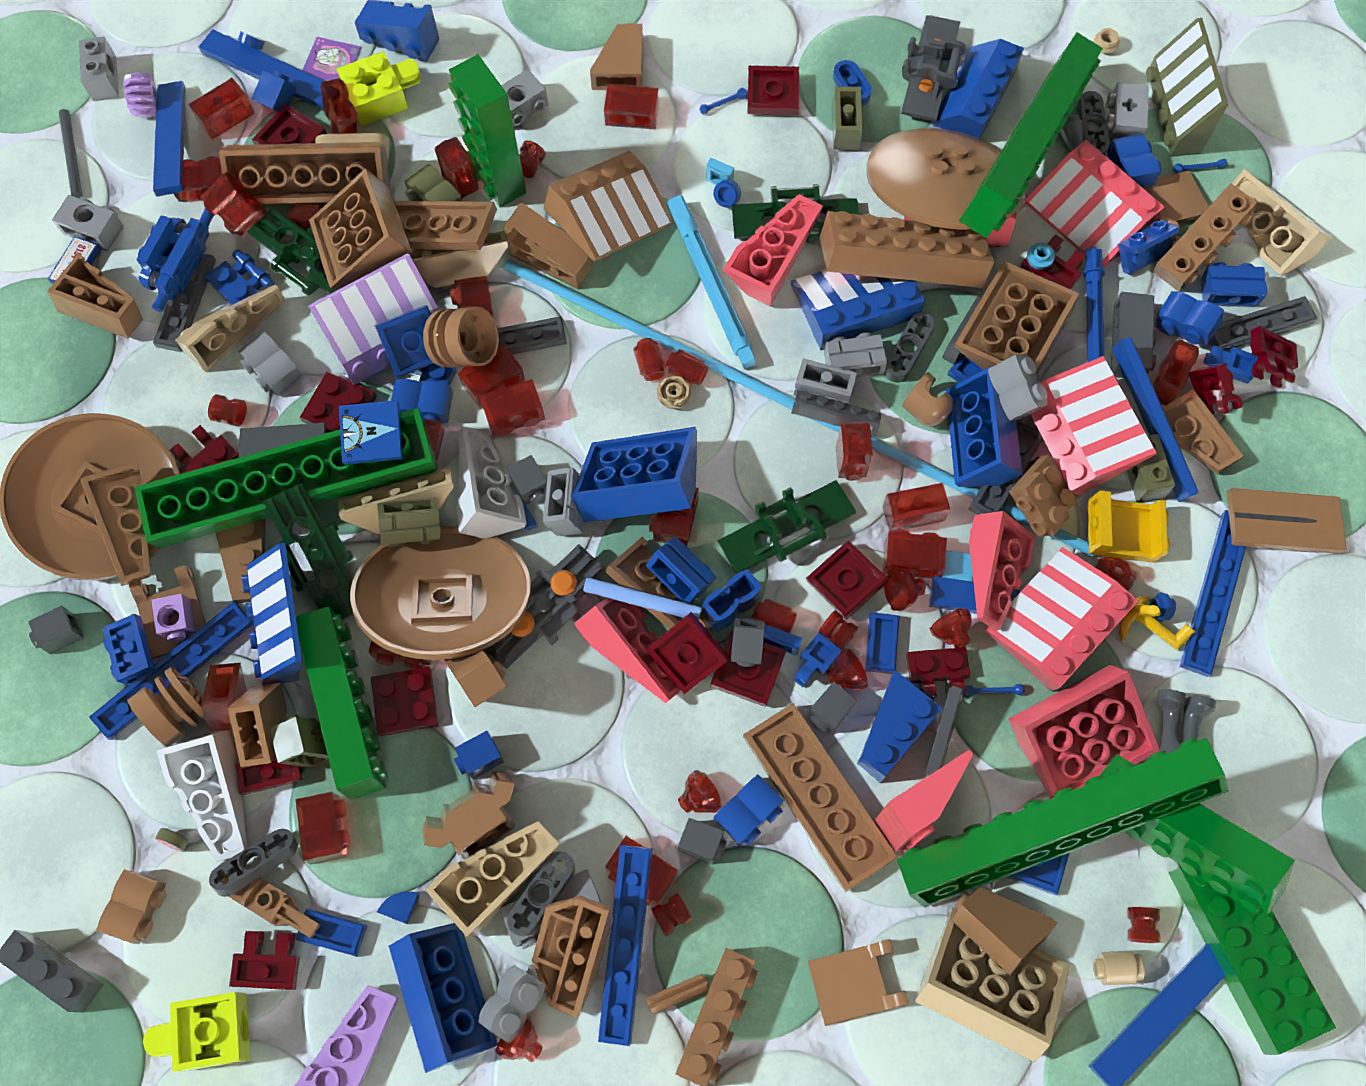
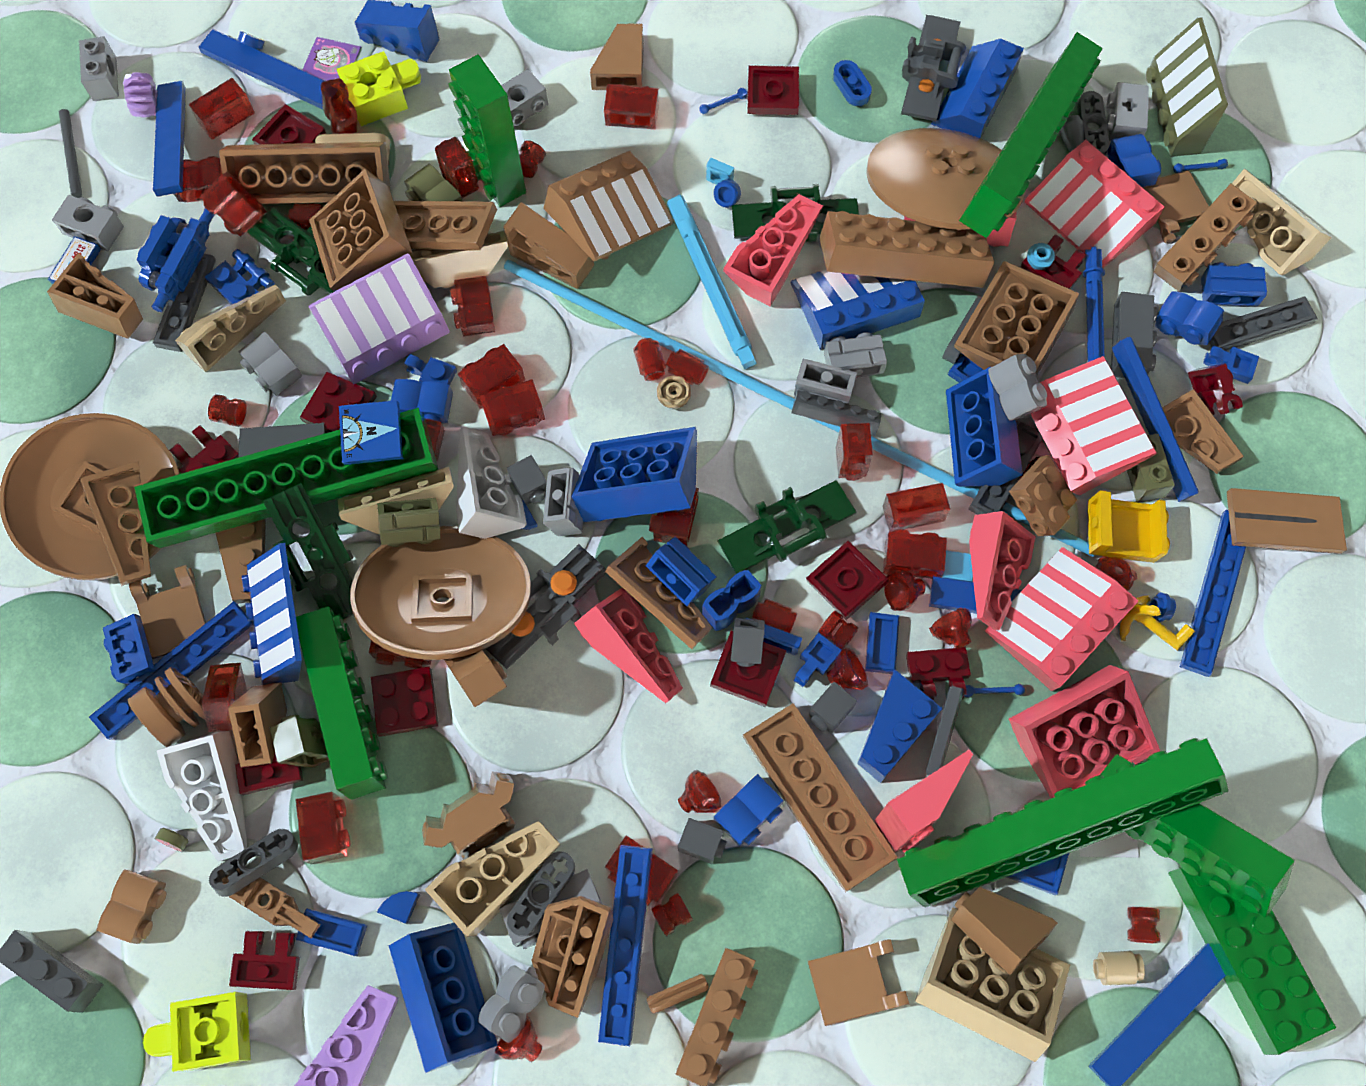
dark grey brick [28,605,84,654] -> none
lavender brick [152,594,195,641] -> none
blue brick [251,70,297,112] -> none
blue tile [374,305,433,378] -> none
medium nougat wheel [423,307,499,368] -> none
blue brick [454,730,505,780] -> none
dark grey tile [494,316,567,358] -> none
light blue piece [583,577,702,620] -> none
dark red plate [646,612,730,694] -> none
olive brick [832,87,862,149] -> none
dark grey beam [884,312,935,383] -> none
medium nougat helmet [902,372,953,427] -> none
tan plate [1094,28,1120,53] -> none
blue bracket [1118,220,1179,275] -> none
clear red brick [1152,339,1199,406] -> none
dark grey piece [1157,689,1216,753] -> none
dark red plate [1250,326,1298,388] -> none

